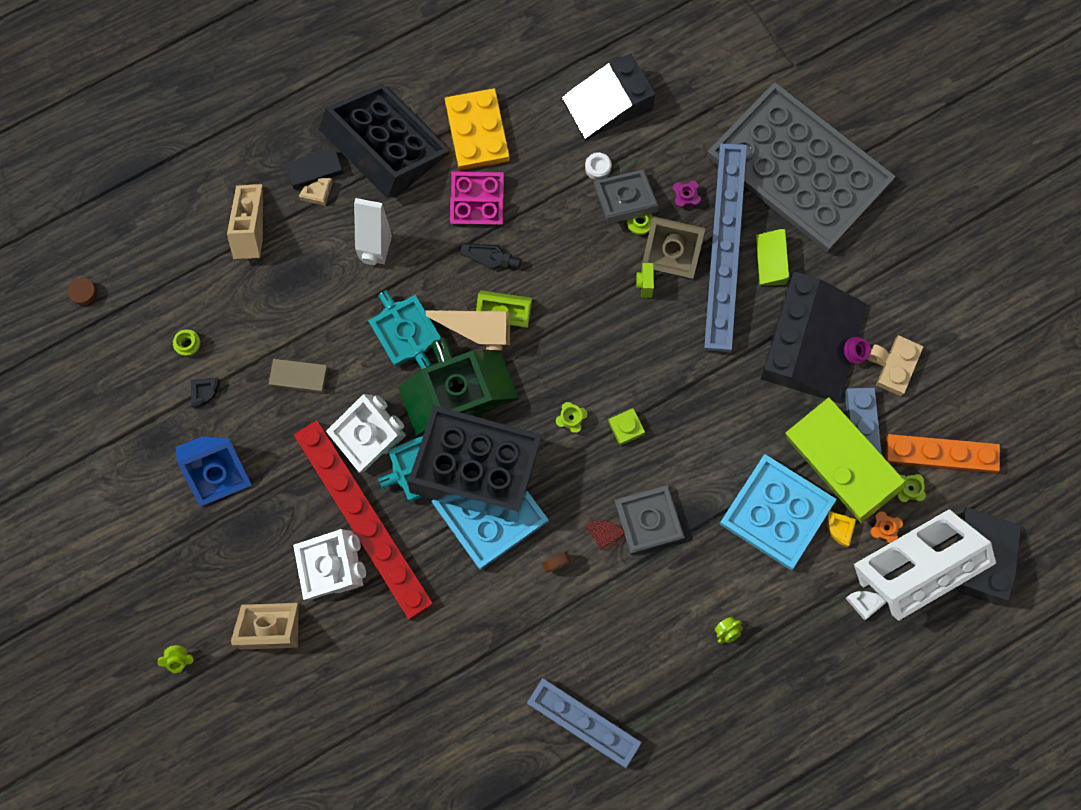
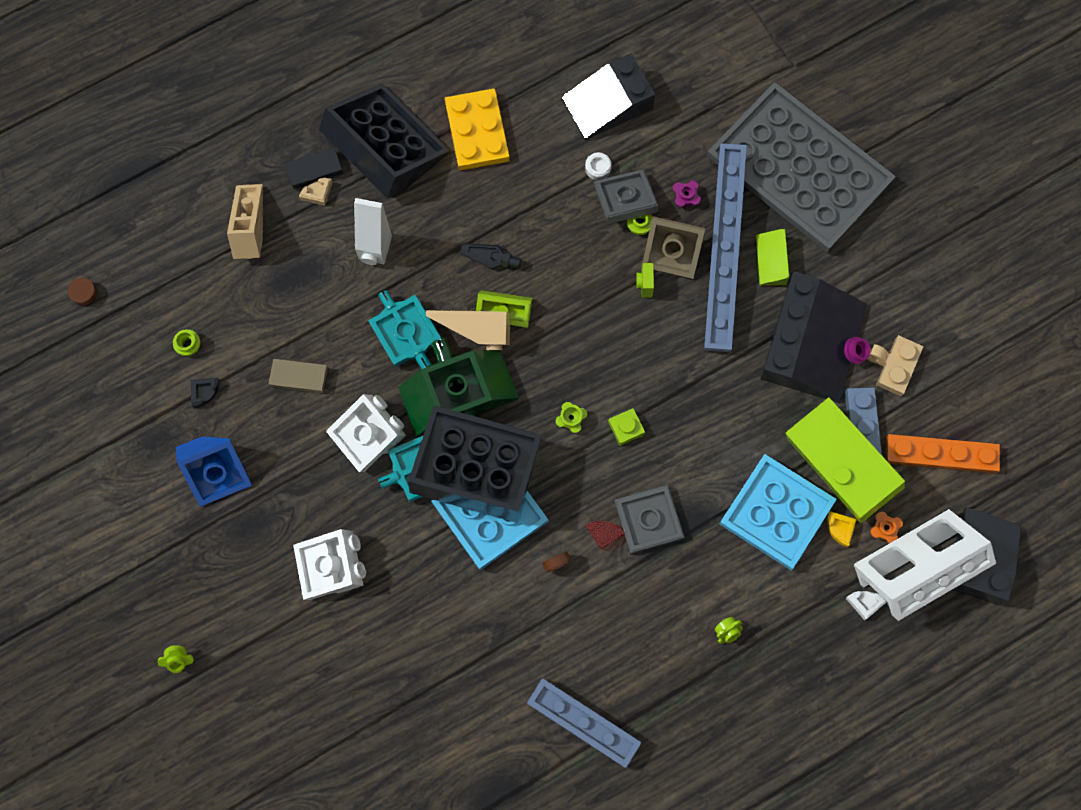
tan slope [231,603,298,650] -> none
red plate [294,420,433,620] -> none
dark pink slope [450,172,504,225] -> none
lime plate [898,474,926,502] -> none

